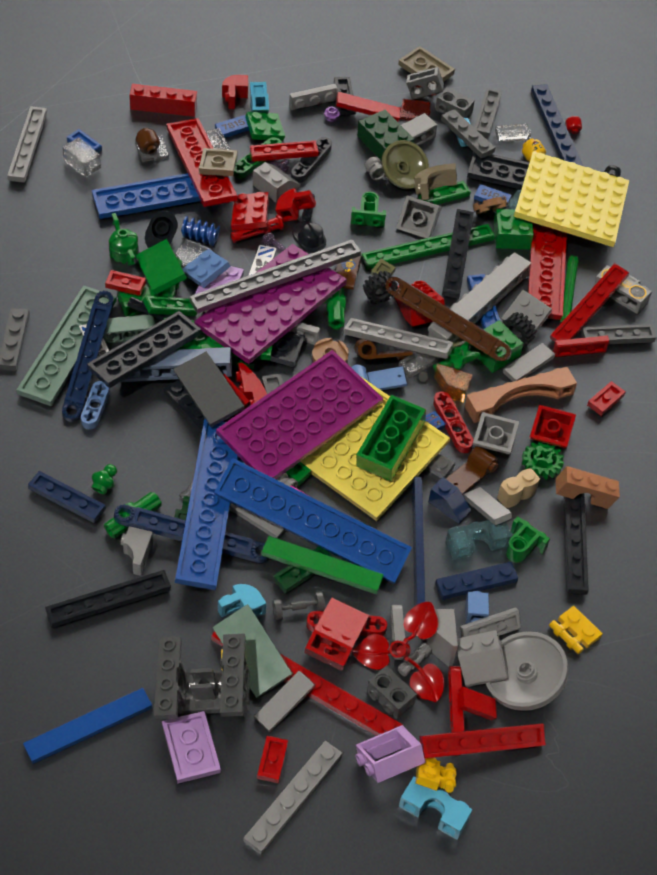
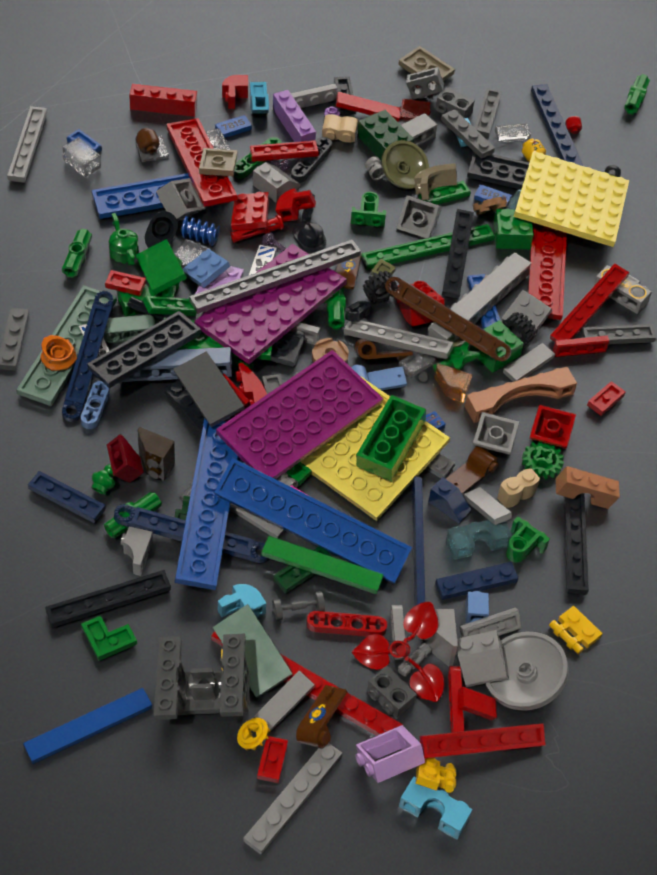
lavender plate [162,711,221,784] -> none
green plate [245,112,285,141] -> none
slope [304,598,369,671] -> none
red beam [433,391,474,453] -> none
green axle [560,255,579,322] -> none
none -> orange hat [40,335,77,371]
none -> green piece [62,228,92,278]
none -> green plate [81,616,137,661]
none -> dark red slope [107,434,144,483]
none -> dark brown slope [138,427,175,481]
none -> light grey slope [156,178,205,221]
none -> yellow gear [237,718,270,751]
none -> medium lavender brick [273,90,316,142]
none -> reddish brown door [296,685,347,748]
none -> tan brick [322,114,358,142]
none -> black beam [345,301,371,322]
none -> green piece [624,74,650,114]

